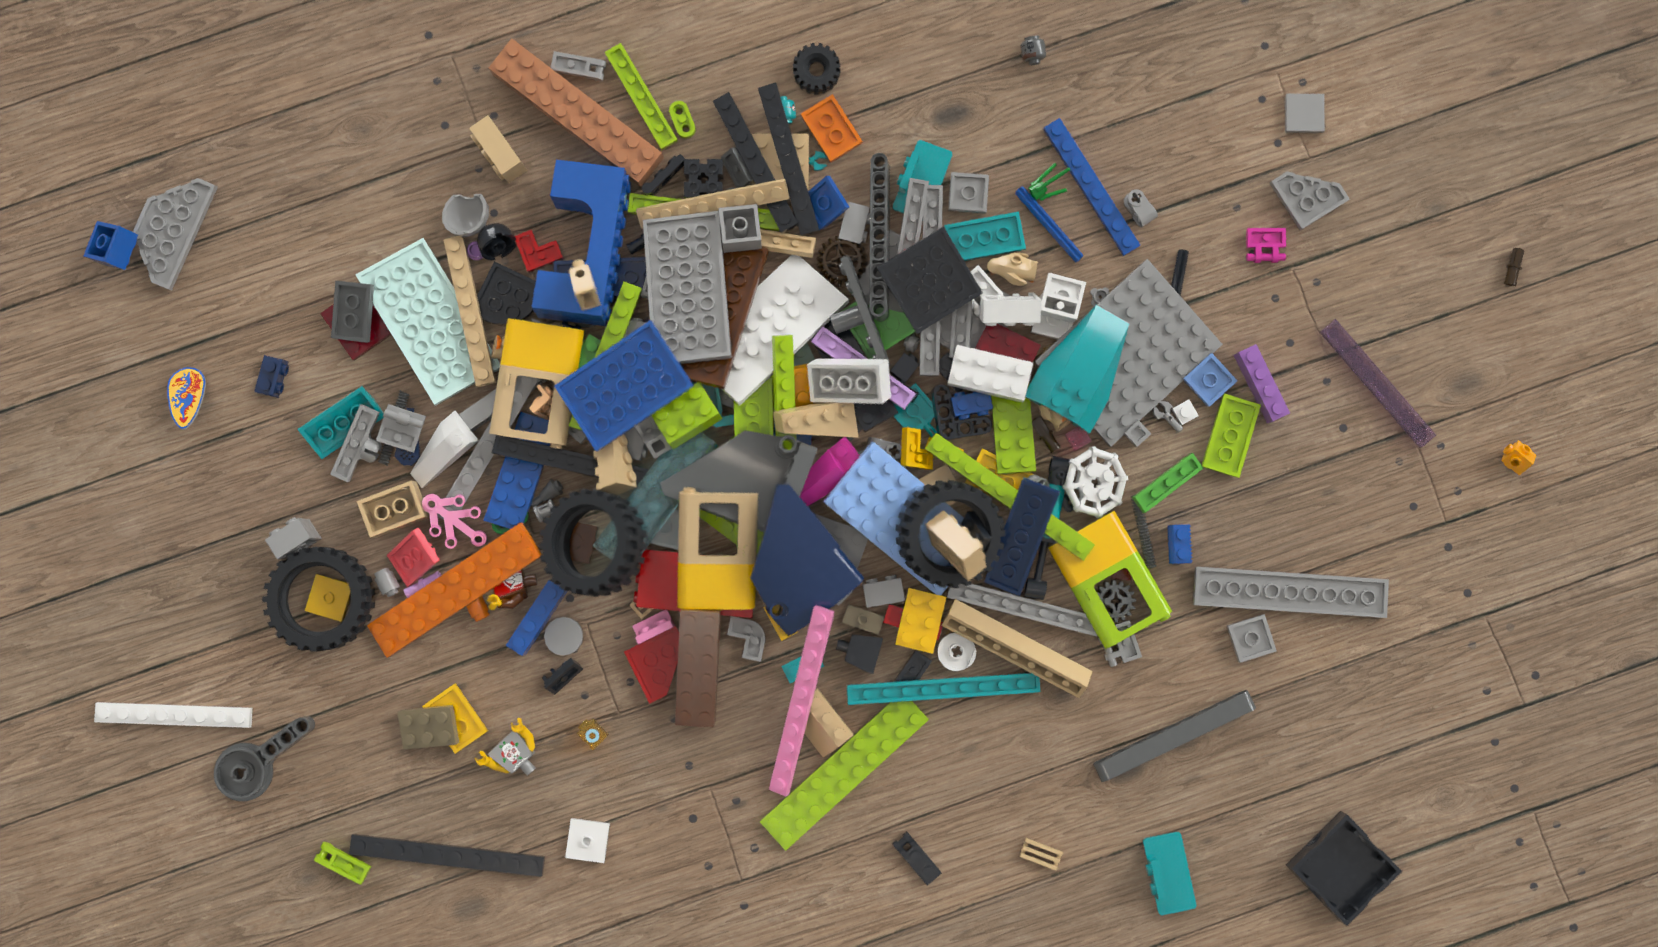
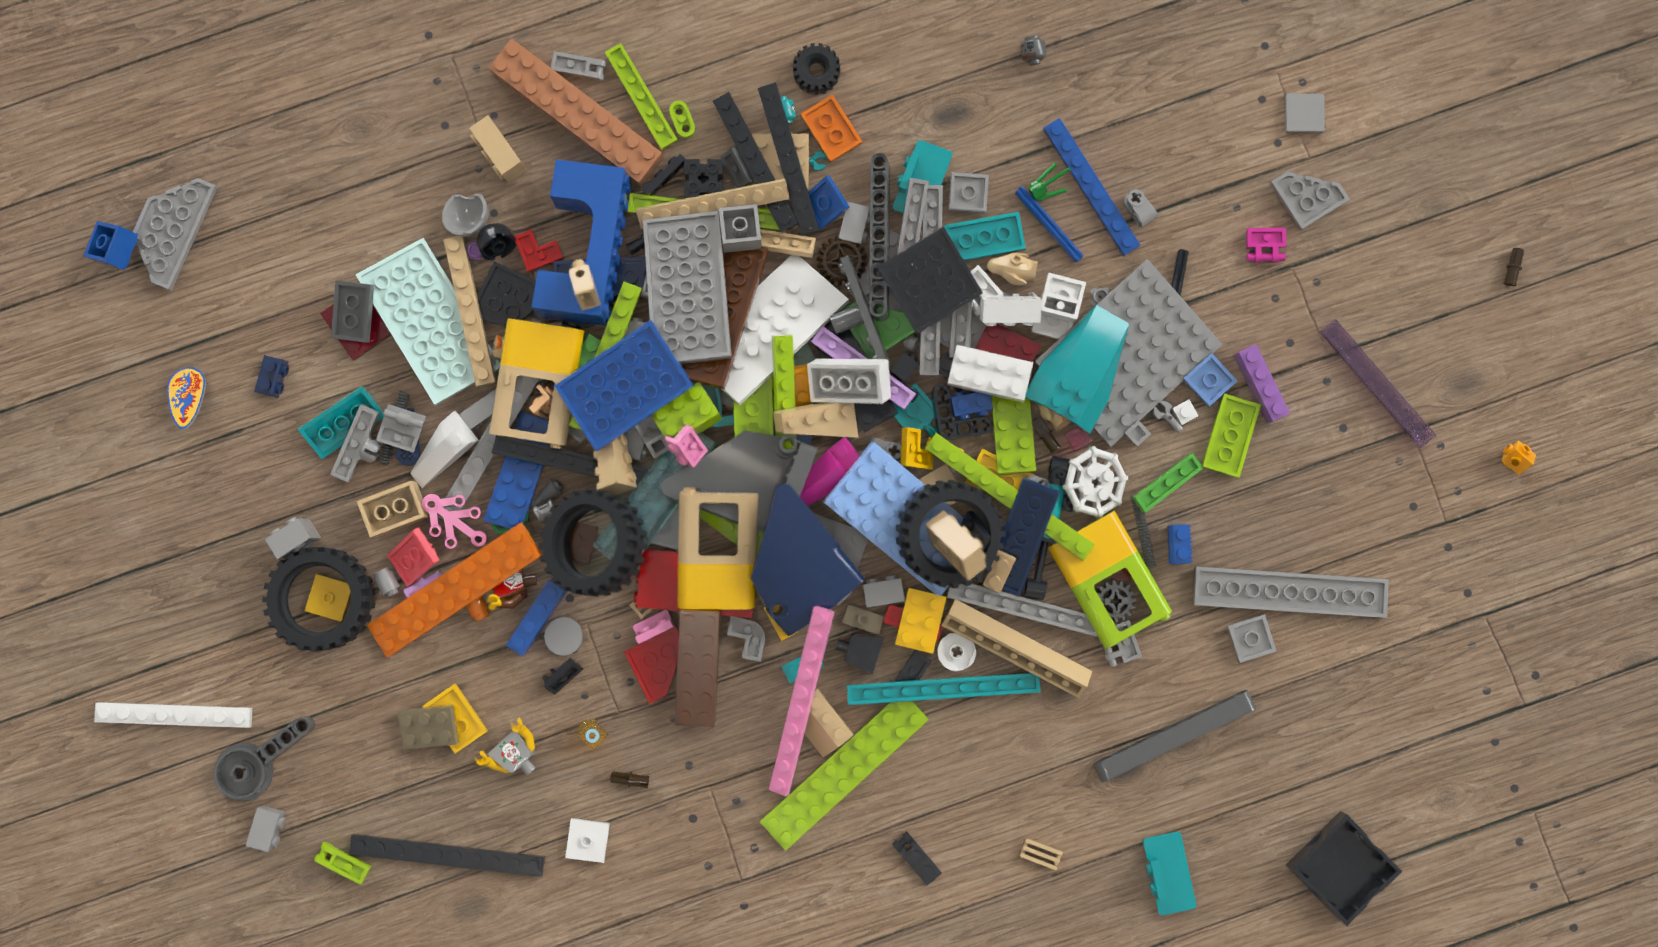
none -> light grey brick [245,805,286,852]
none -> dark brown axle [610,771,650,788]
none -> bright pink bracket [664,425,708,468]
none -> tan plate [983,550,1016,593]

